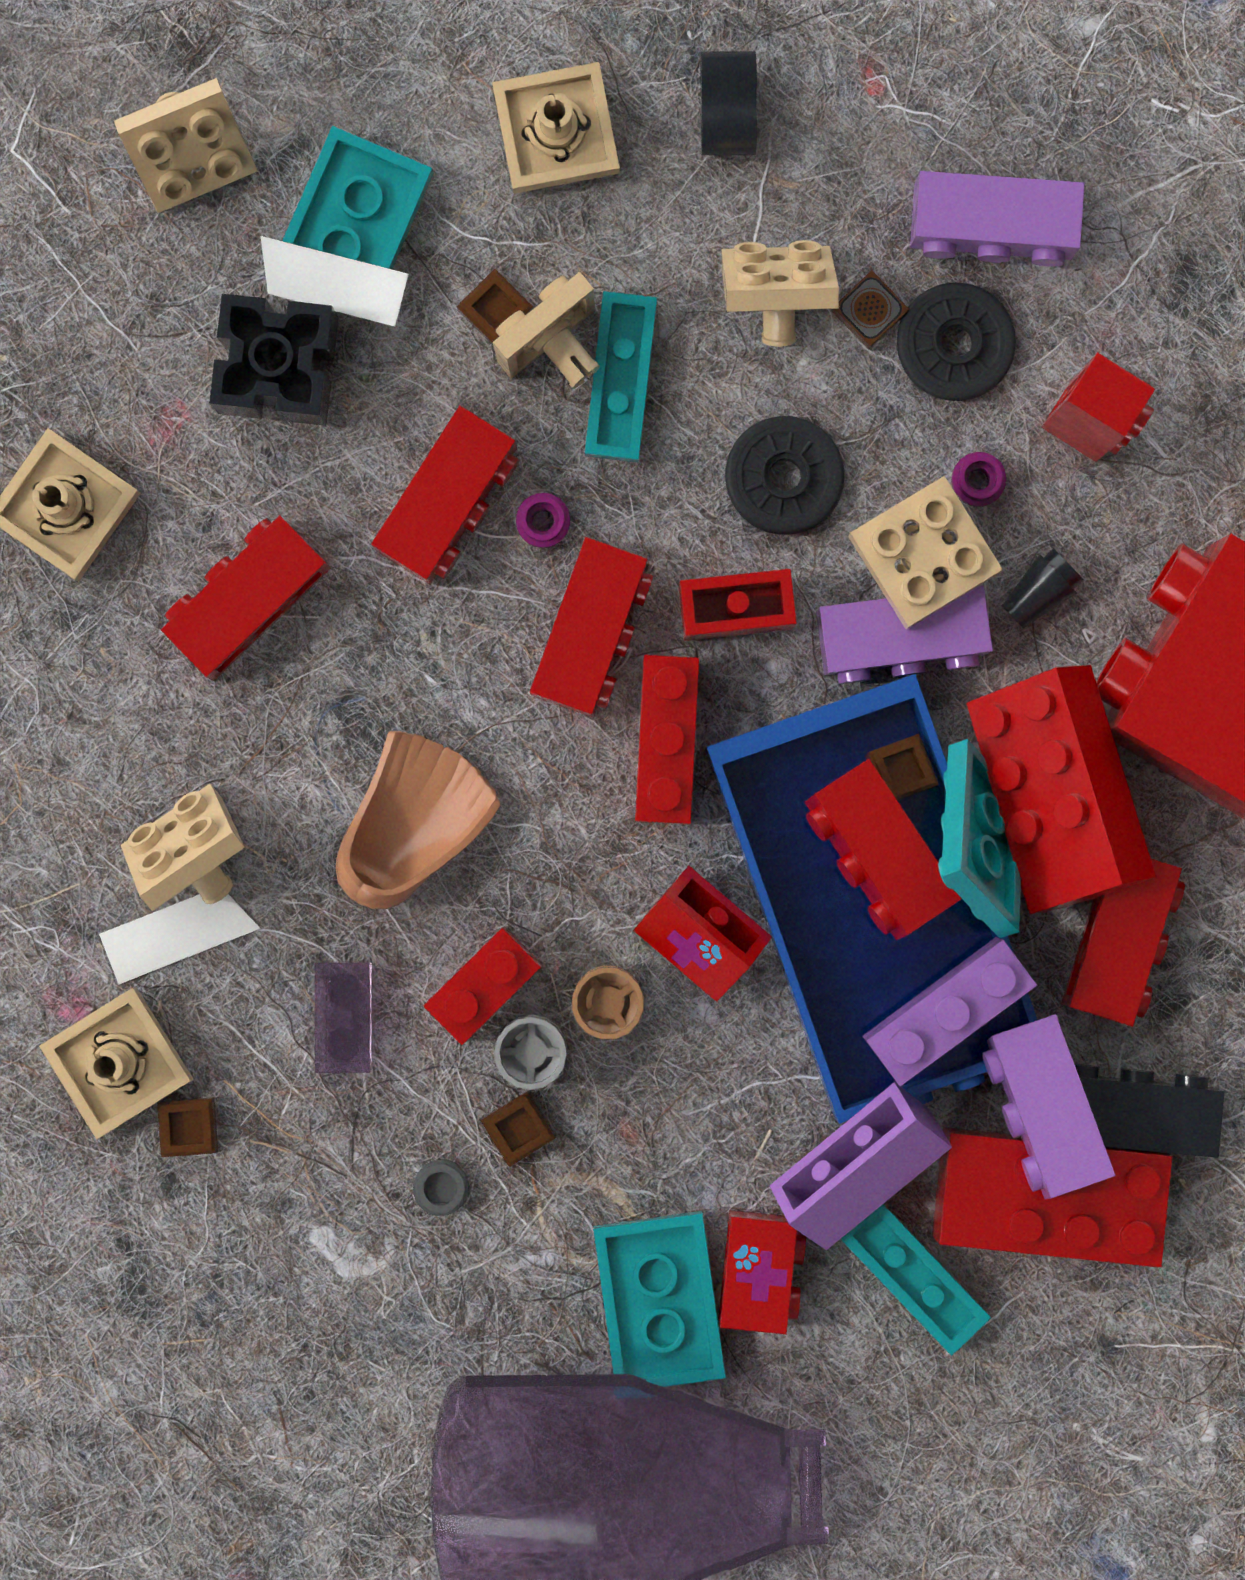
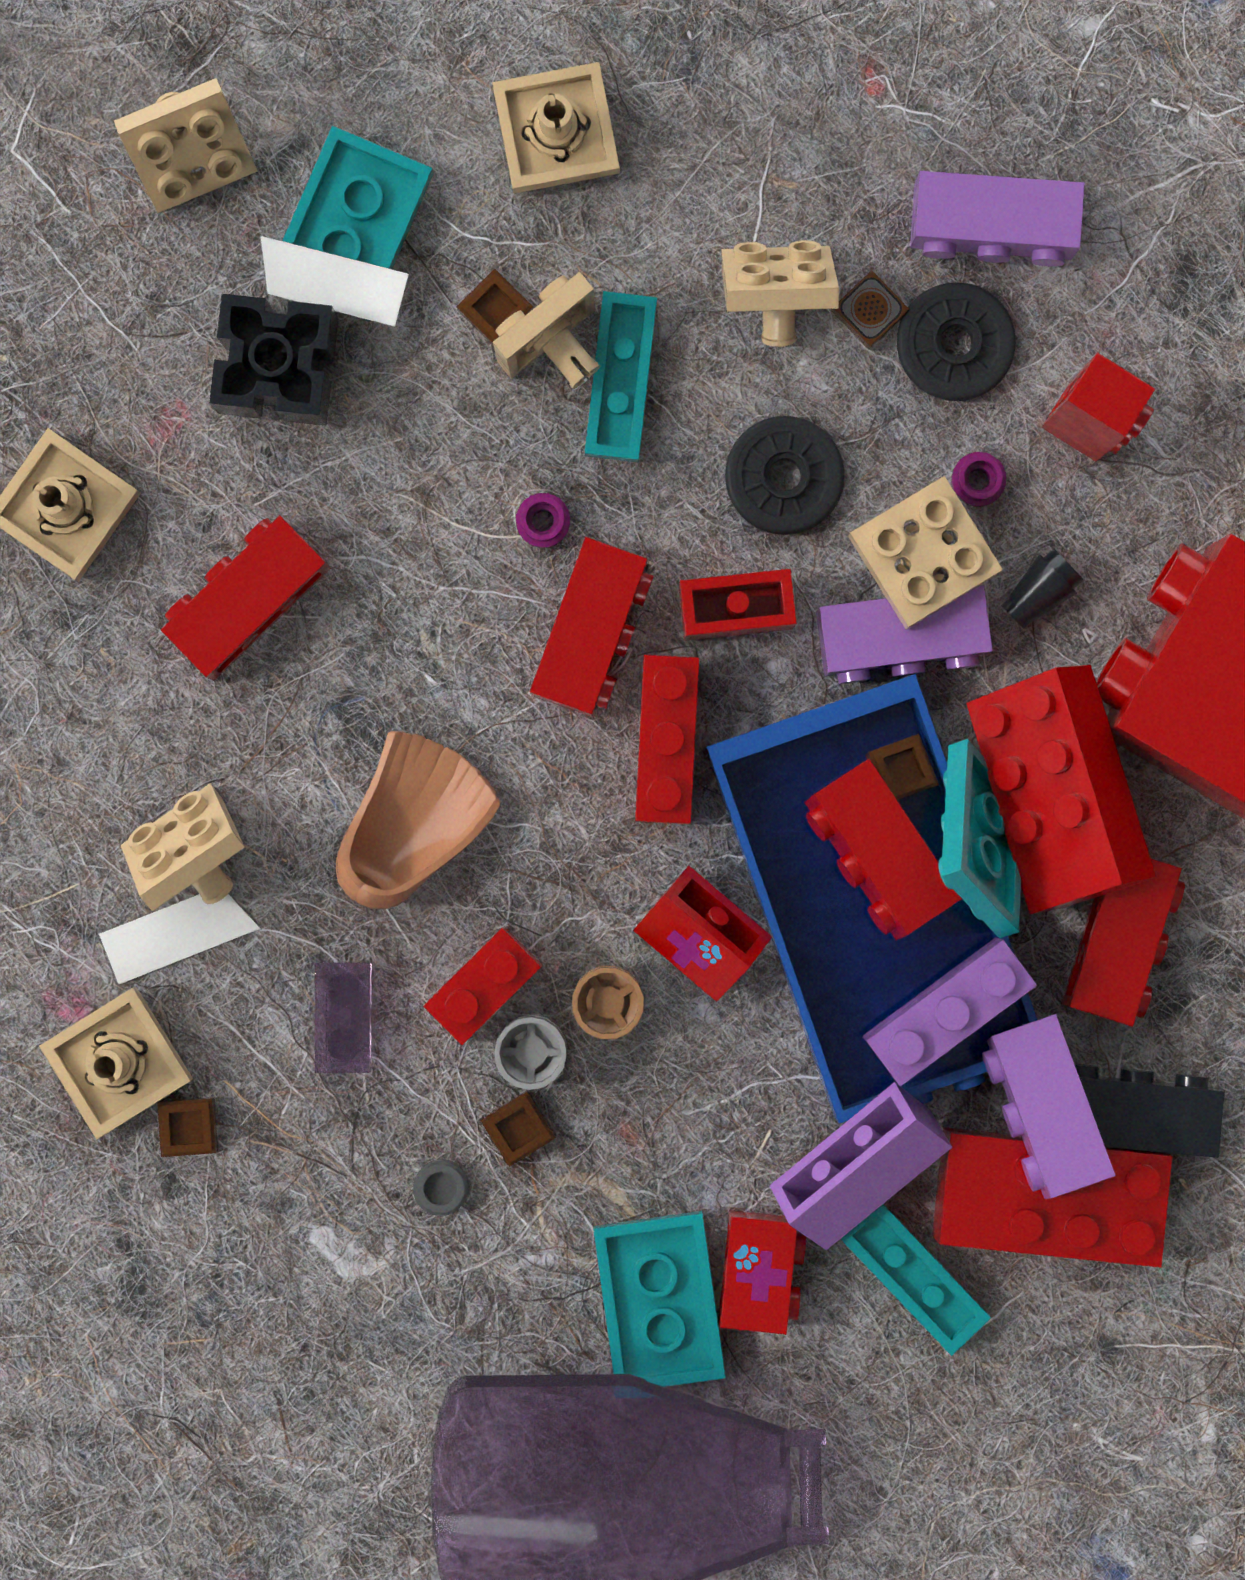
red brick [371,405,520,585] -> none
black axle [700,51,757,155] -> none

